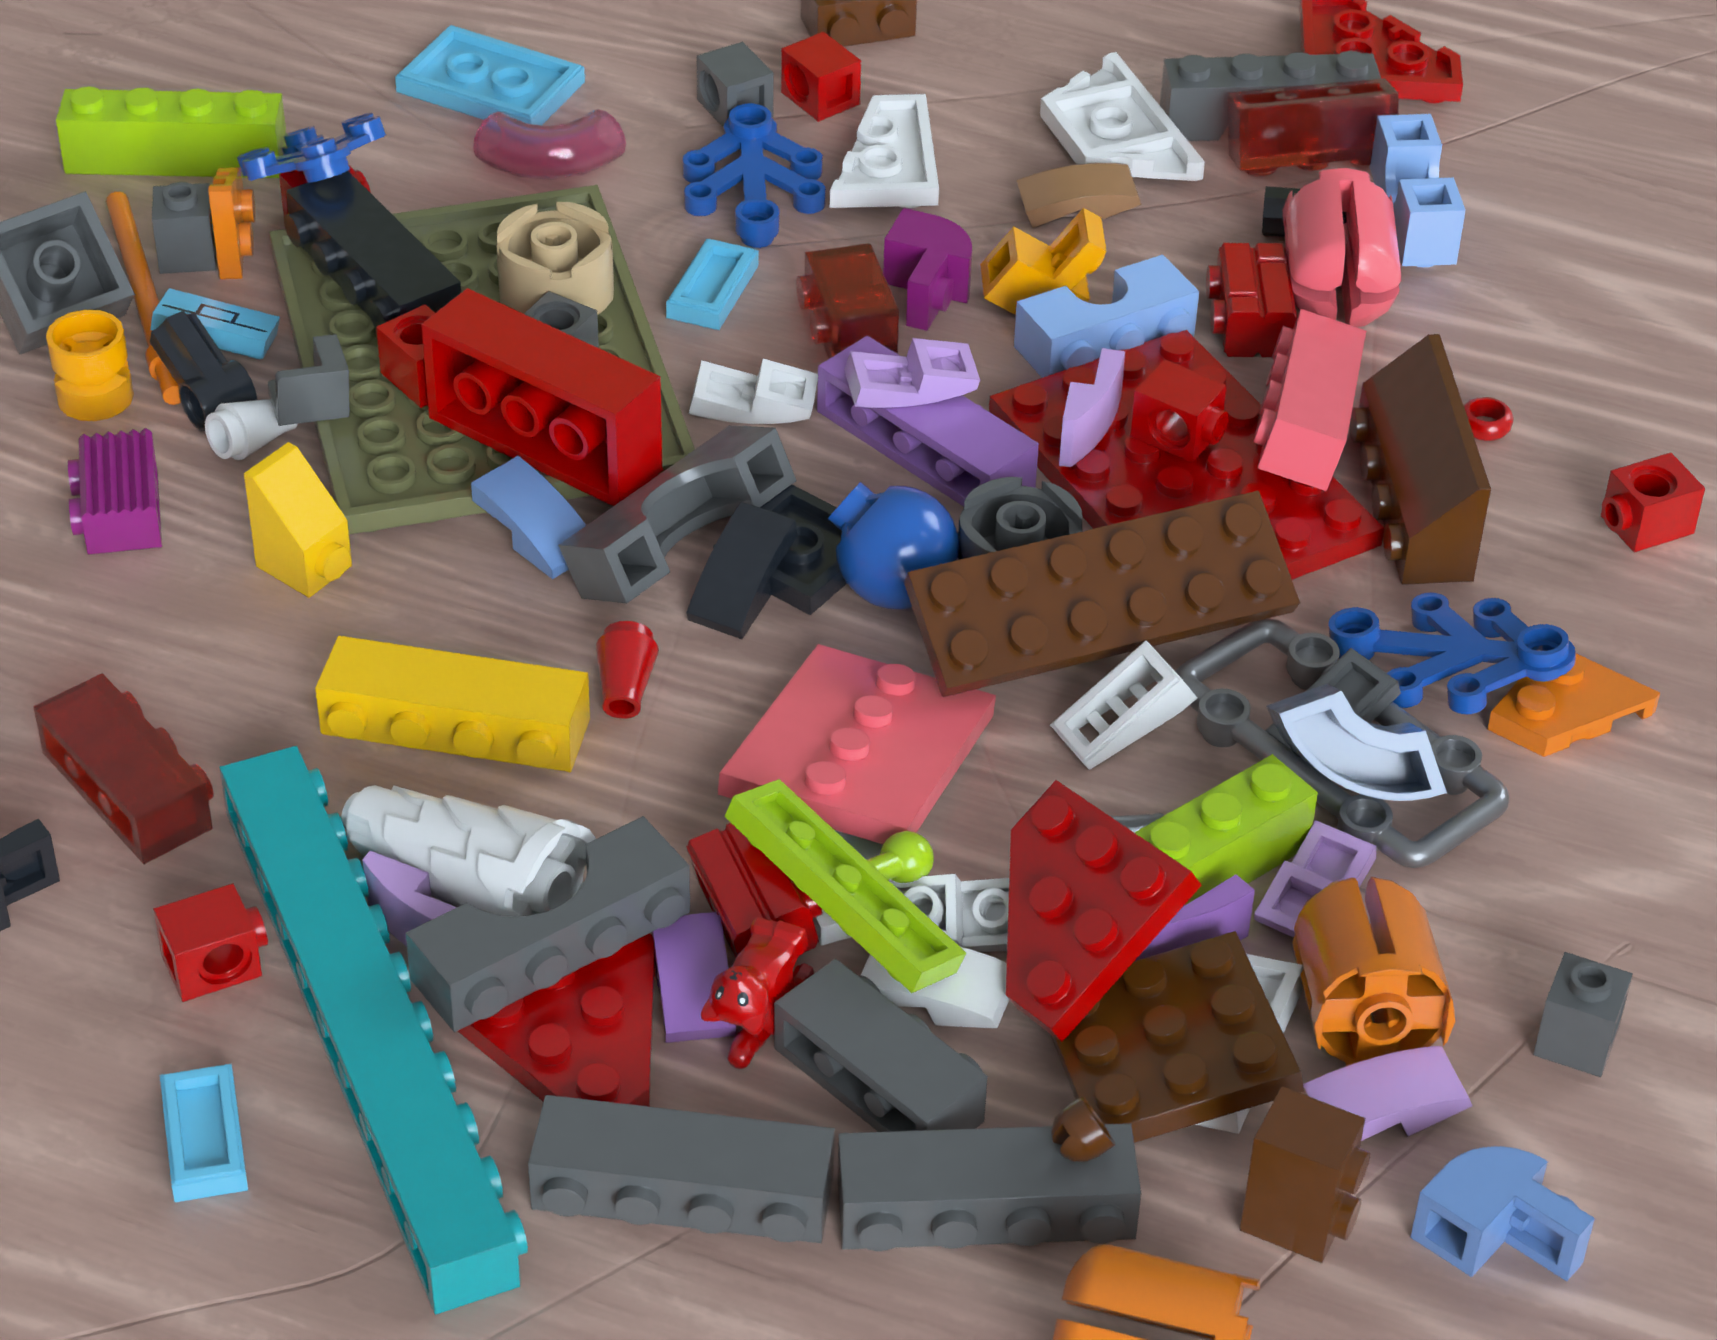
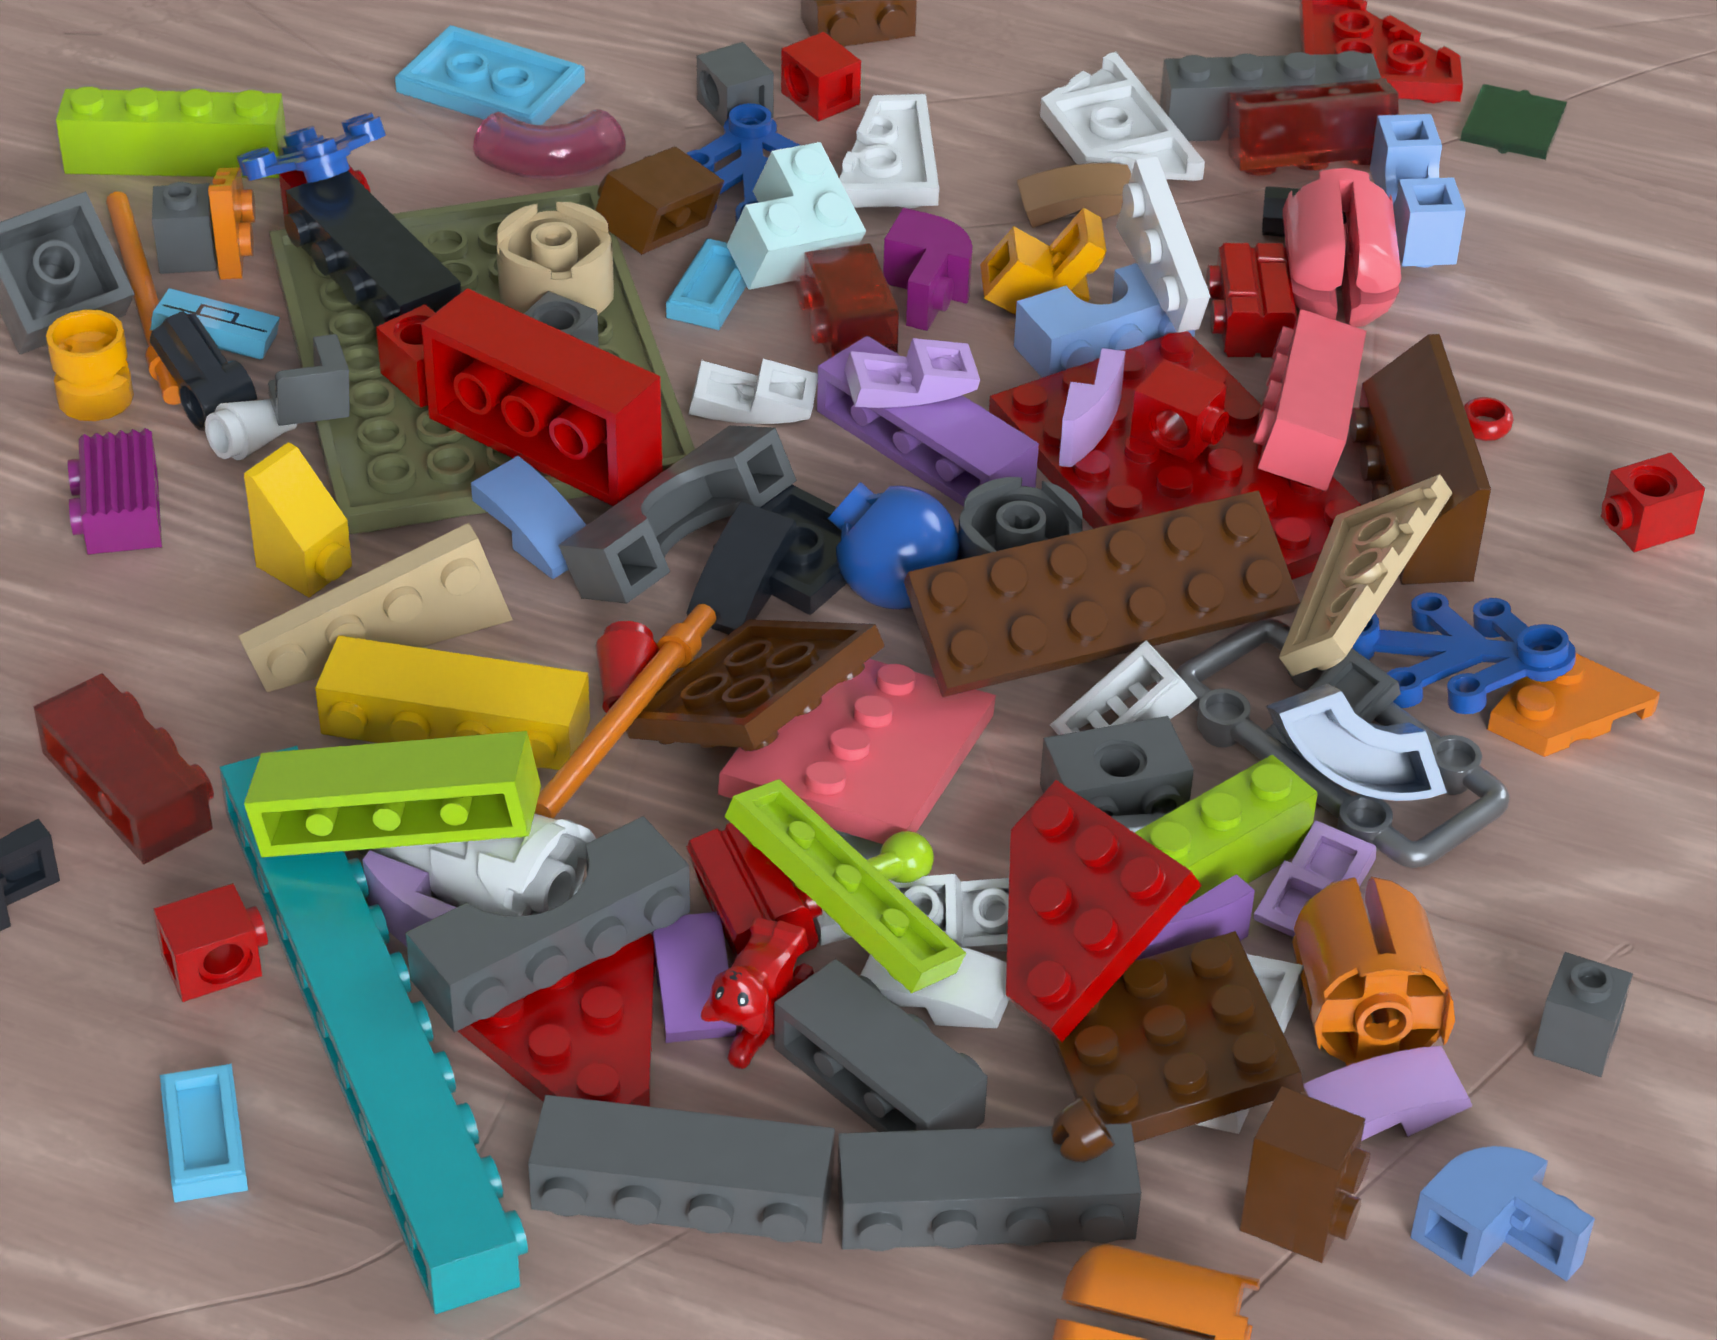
none -> tan wing [238,523,513,692]
none -> lime brick [244,731,541,858]
none -> orange bar [535,604,716,819]
none -> reddish brown brick [595,146,724,255]
none -> reddish brown plate [626,619,885,751]
none -> light aqua brick [726,142,866,290]
none -> dark grey brick [1040,716,1194,816]
none -> white wing [1116,156,1210,333]
none -> tan wing [1279,474,1452,676]
none -> clear green piece [1460,84,1567,160]

